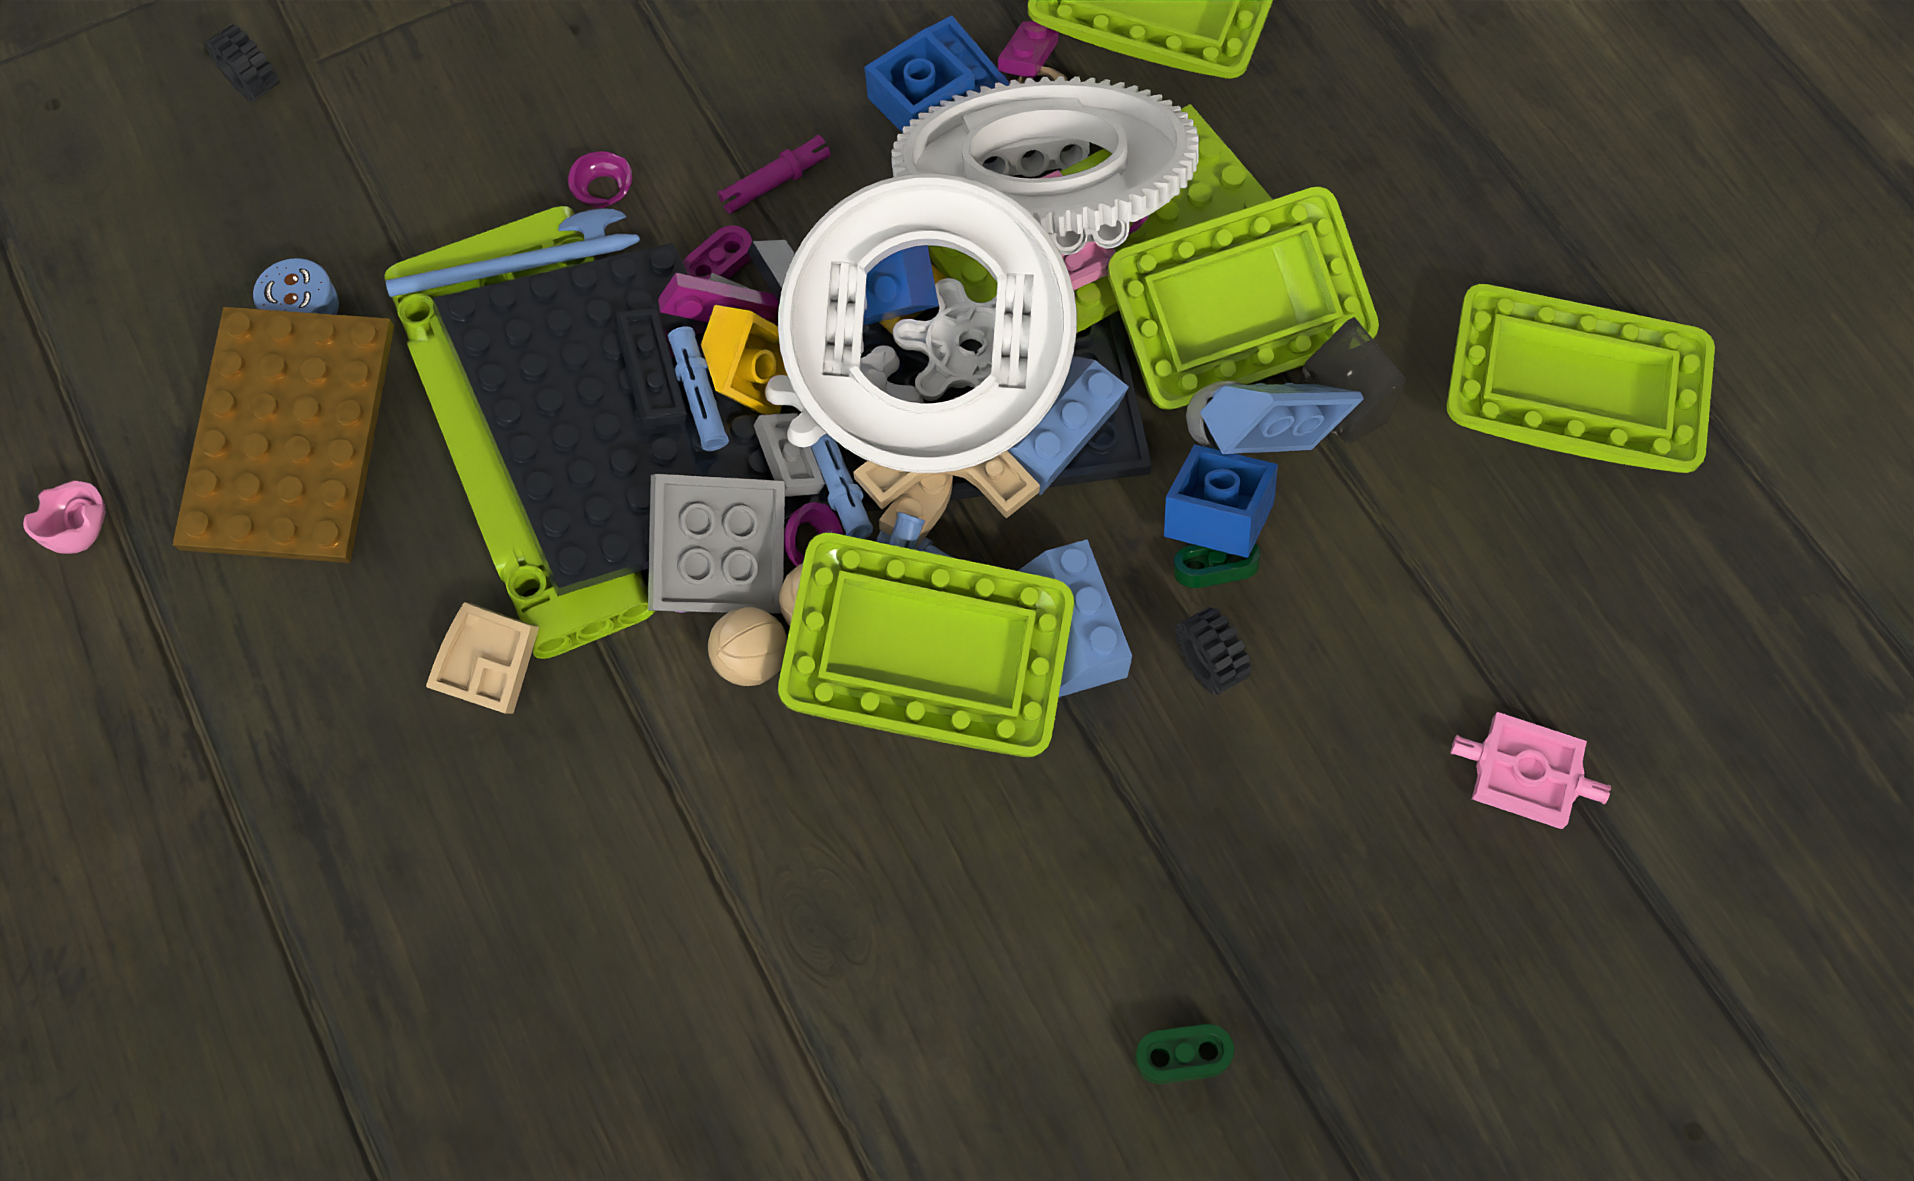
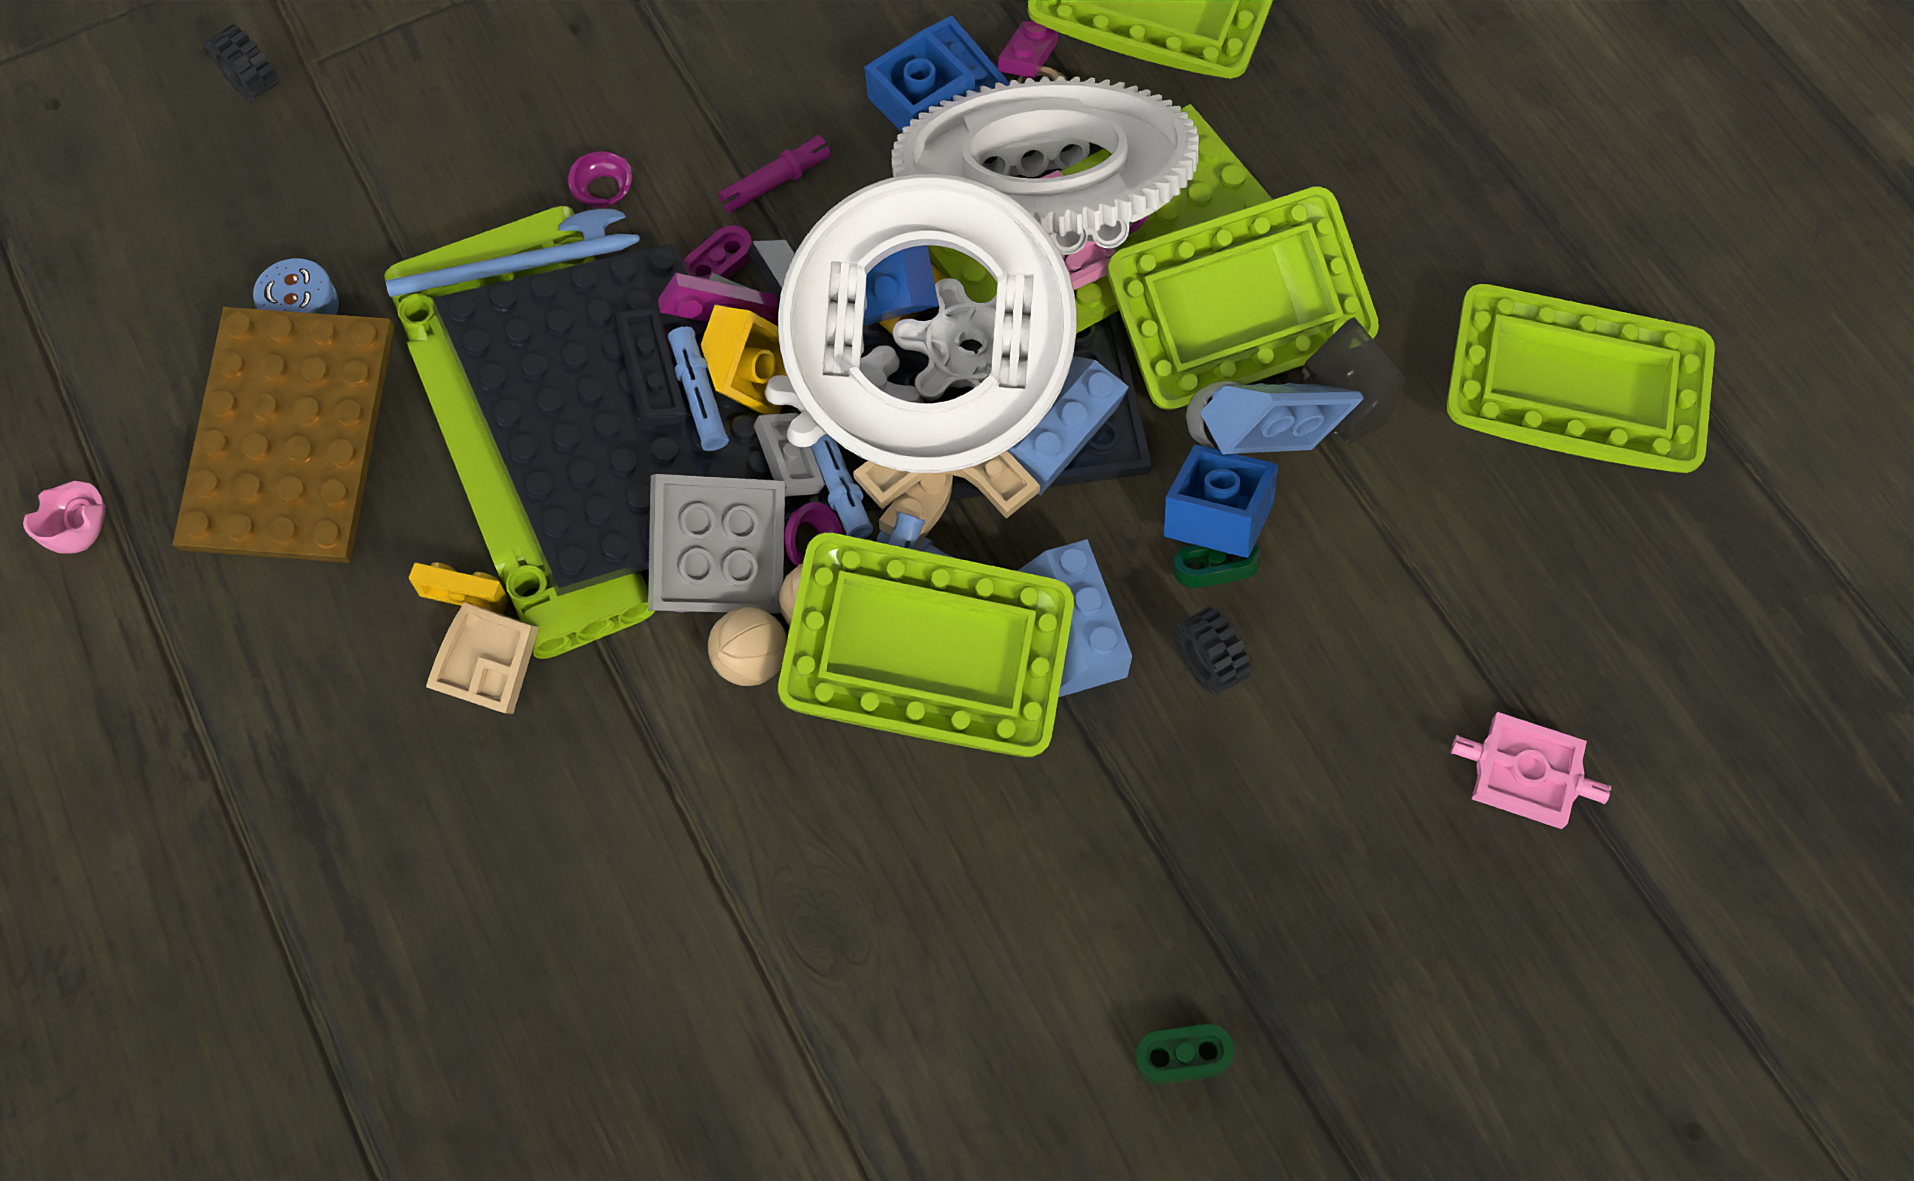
none -> yellow plate [409,563,509,614]

